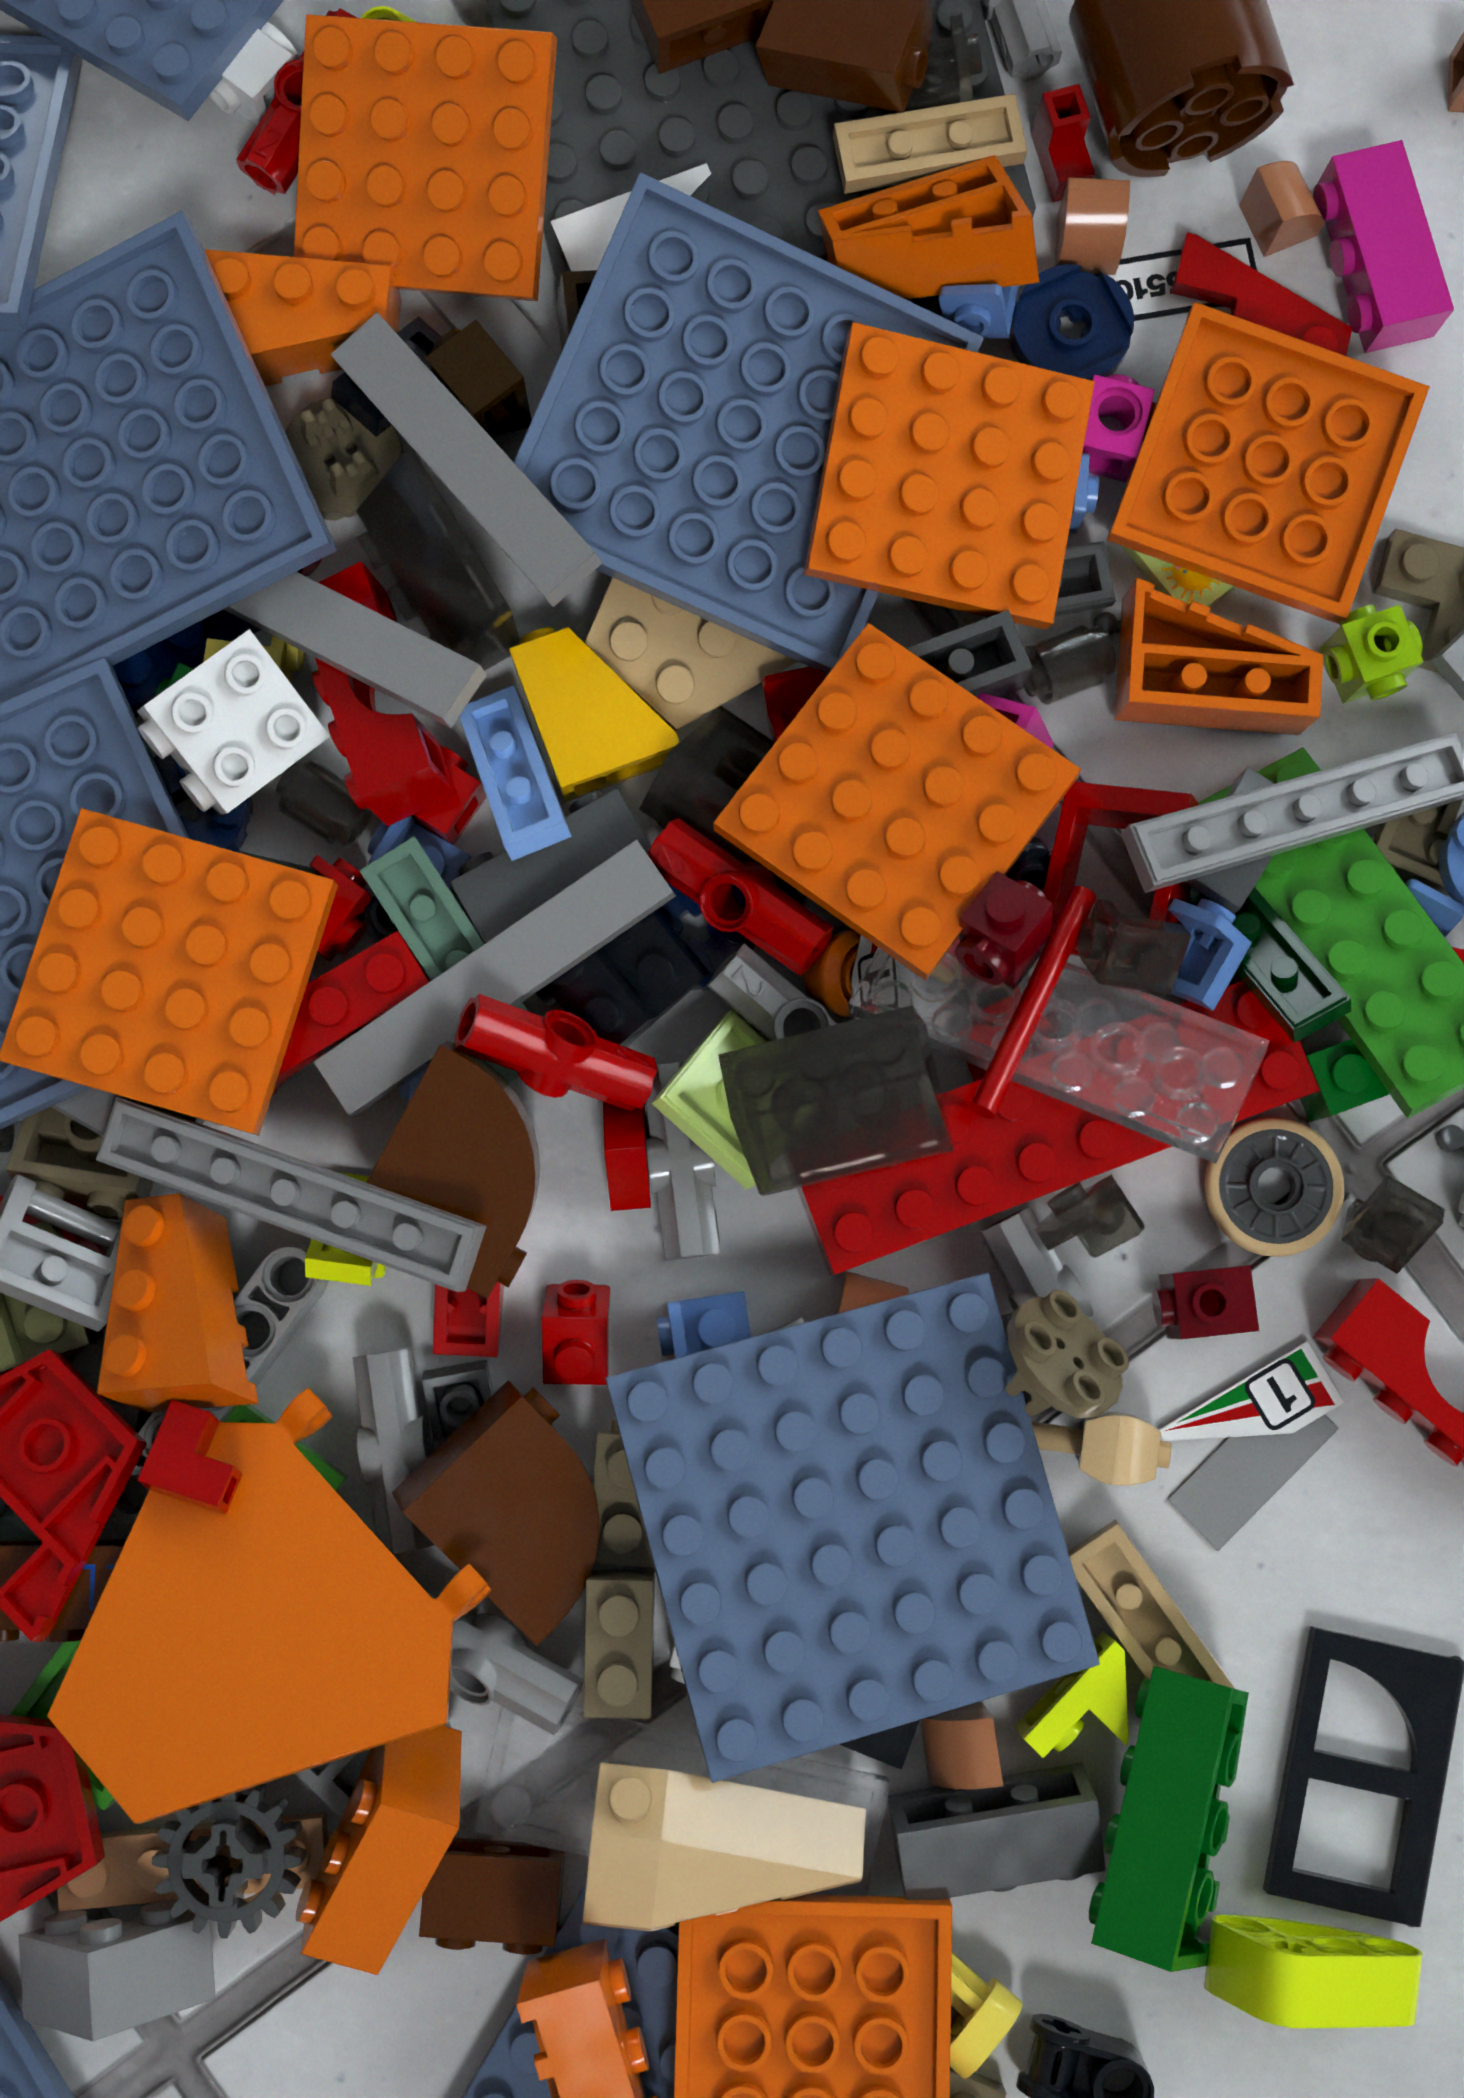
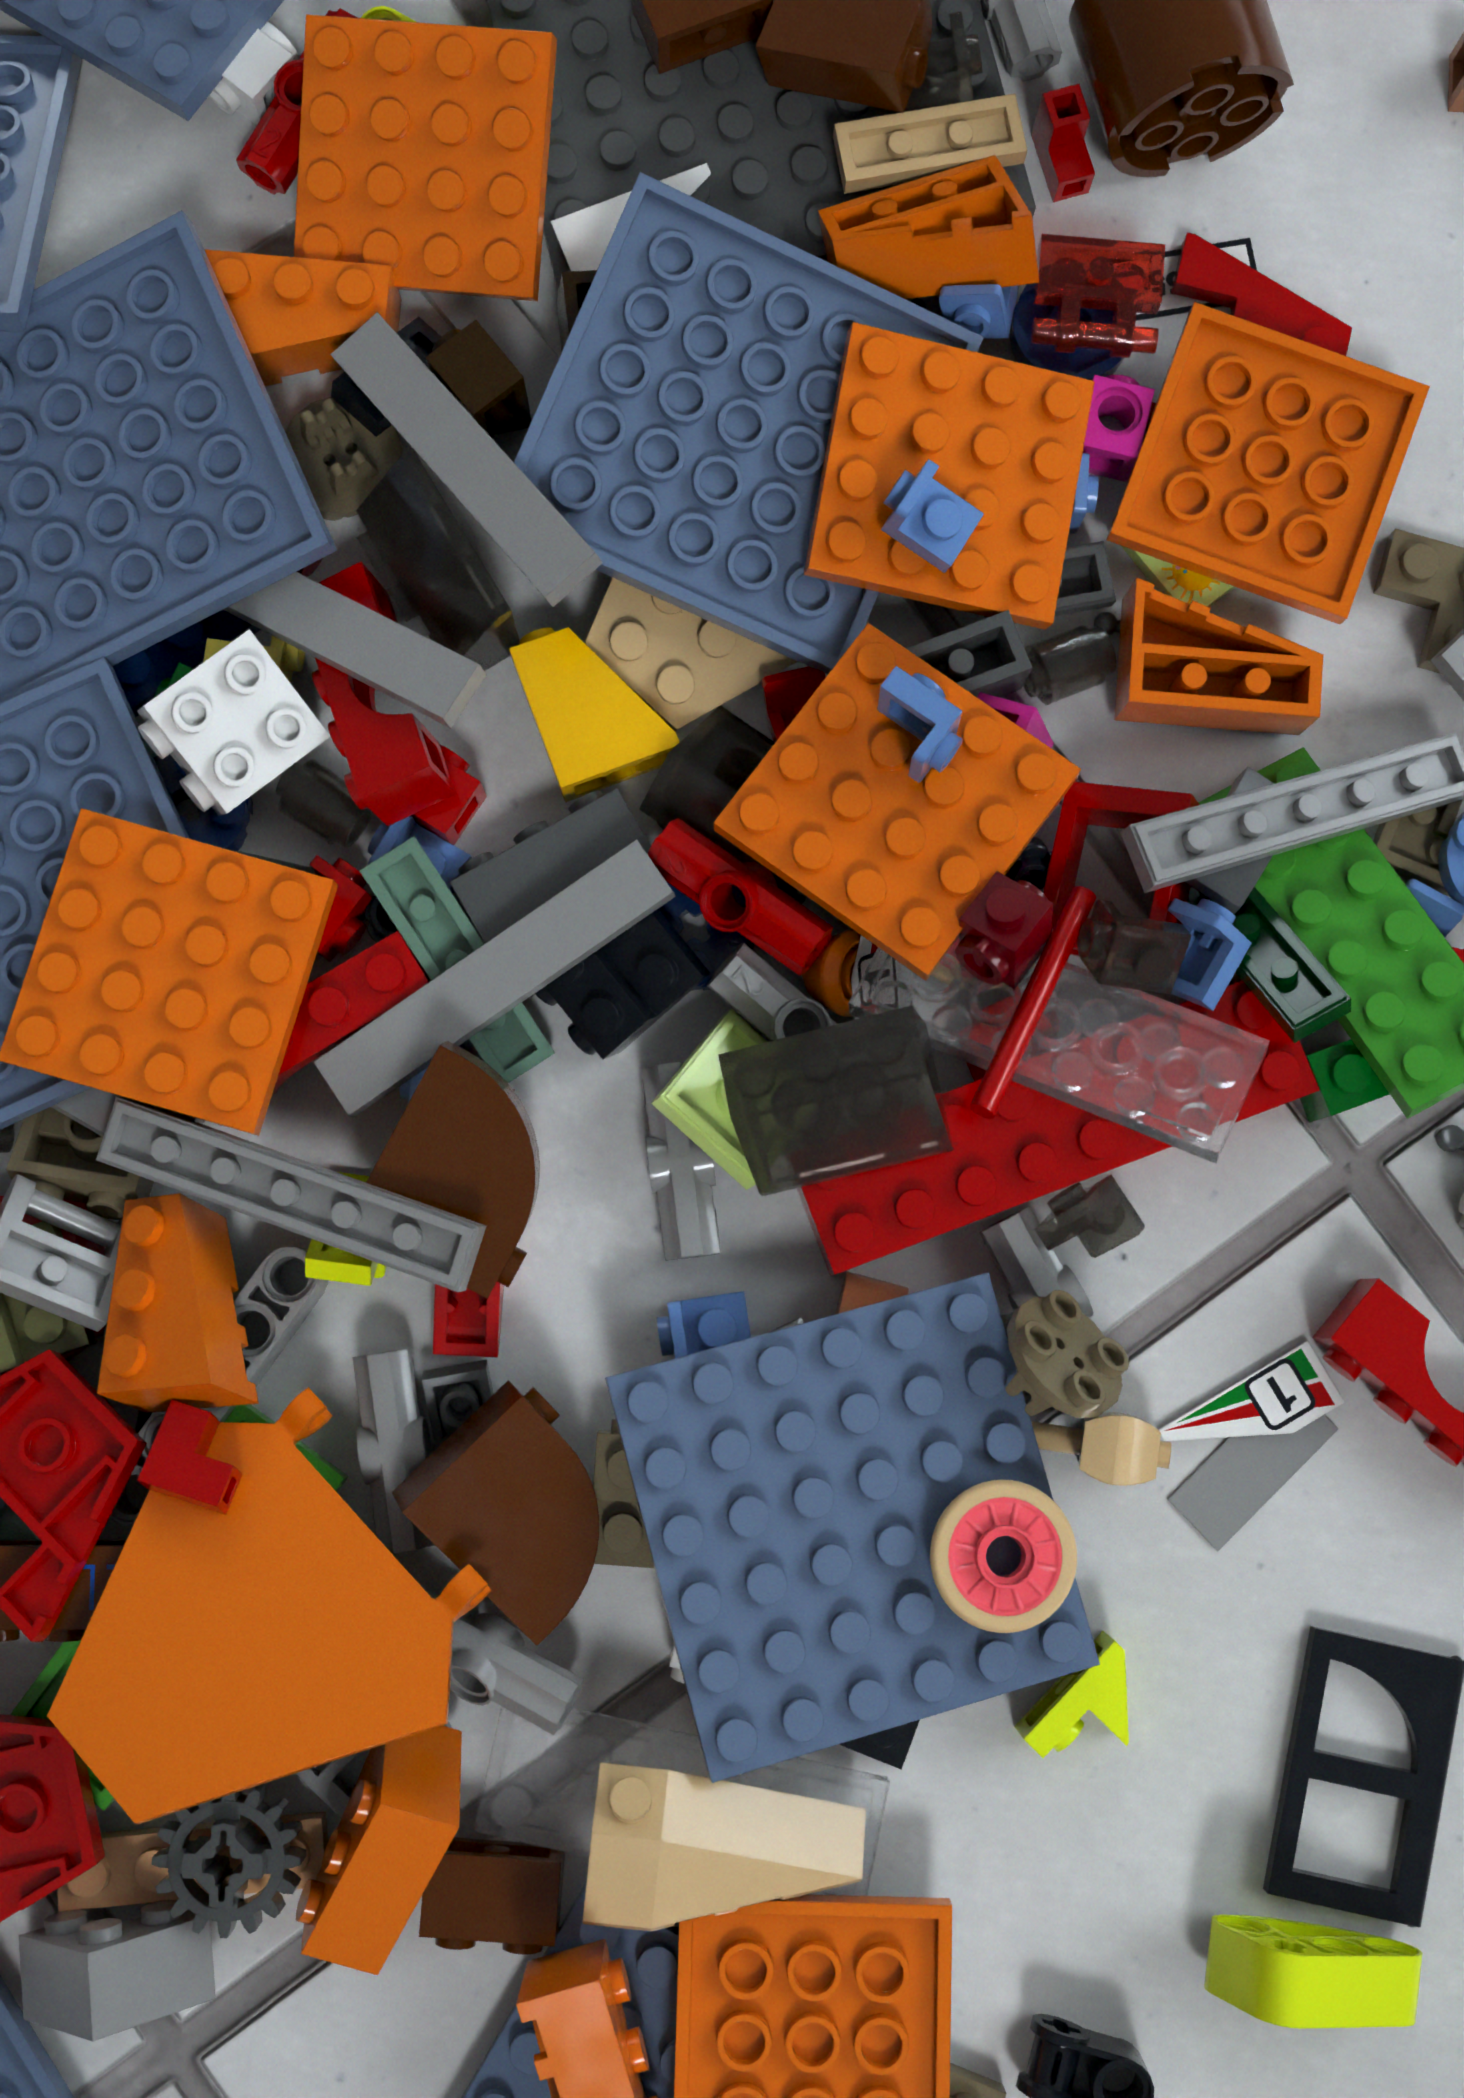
red piece [454,994,657,1111] -> none
light blue plate [459,685,572,861] -> none
red bracket [542,1280,610,1385] -> none
dark tan brick [583,1570,655,1719] -> none
red piece [603,1102,651,1211] -> none
dark grey brick [887,1762,1106,1900] -> none
nougat brick [920,1703,1003,1789] -> none
light yellow piece [950,1951,1023,2079] -> none
nougat brick [1056,177,1130,275] -> none
tan plate [1068,1519,1235,1689] -> none
green wedge [1089,1666,1249,1972] -> none
dark red brick [1152,1265,1259,1340] -> none
dark grey wheel [1204,1117,1344,1257] -> none
nougat brick [1239,161,1324,257] -> none
dark pink brick [1313,140,1454,353] -> none
lime brick [1320,604,1424,704] -> none
clear smoke bracket [1341,1175,1445,1274] -> none
none -> medium blue bracket [877,666,963,783]
none -> medium blue bracket [881,459,984,573]
none -> wheel [930,1480,1077,1633]
none -> clear red plate [1031,234,1165,358]

